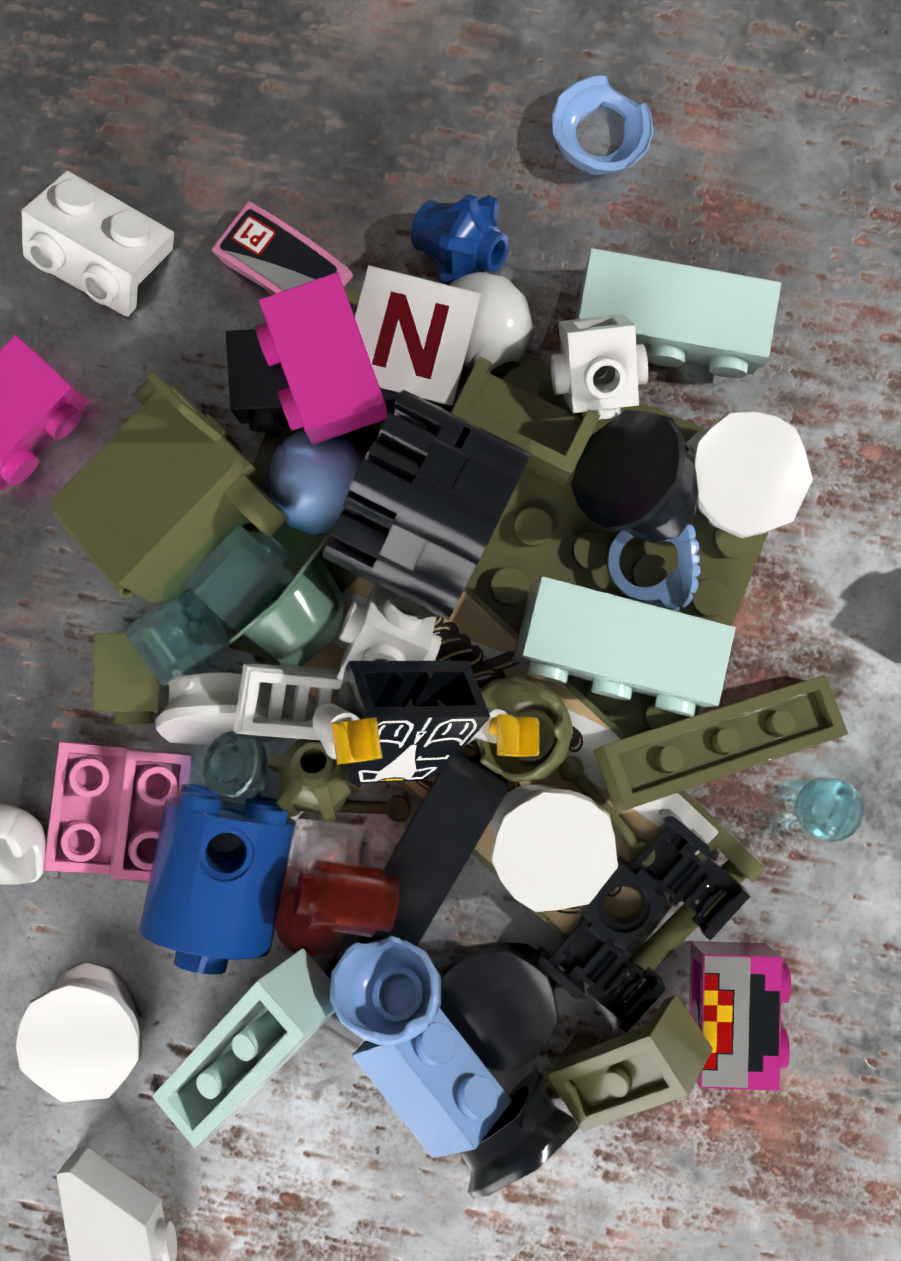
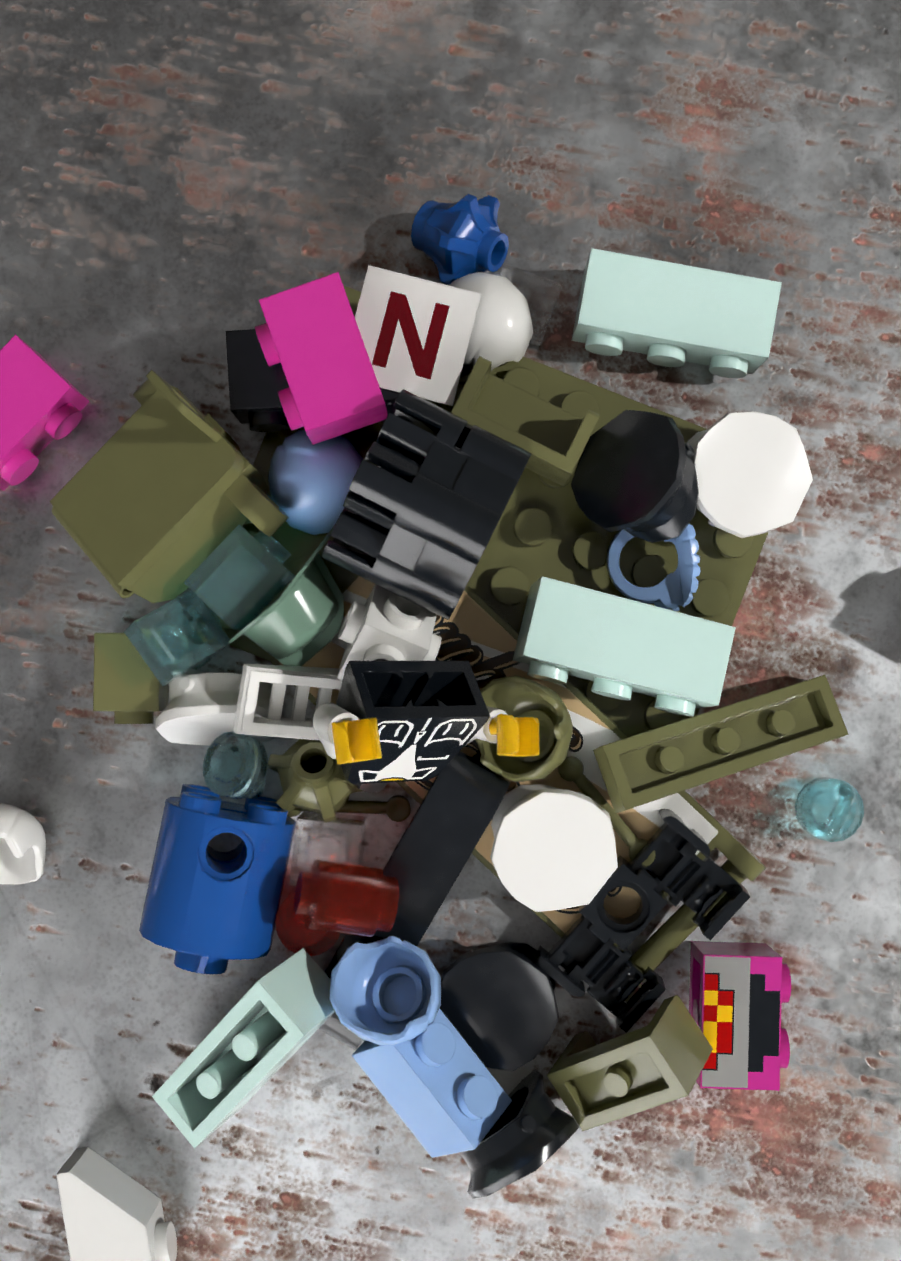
white hat [16,962,143,1102] -> none
white bracket [21,170,174,317] -> none
bright pink slope [44,740,192,881] -> none
slope [211,201,353,296] -> none
white brick [550,314,648,420] -> none
light blue piece [552,75,654,175] -> none

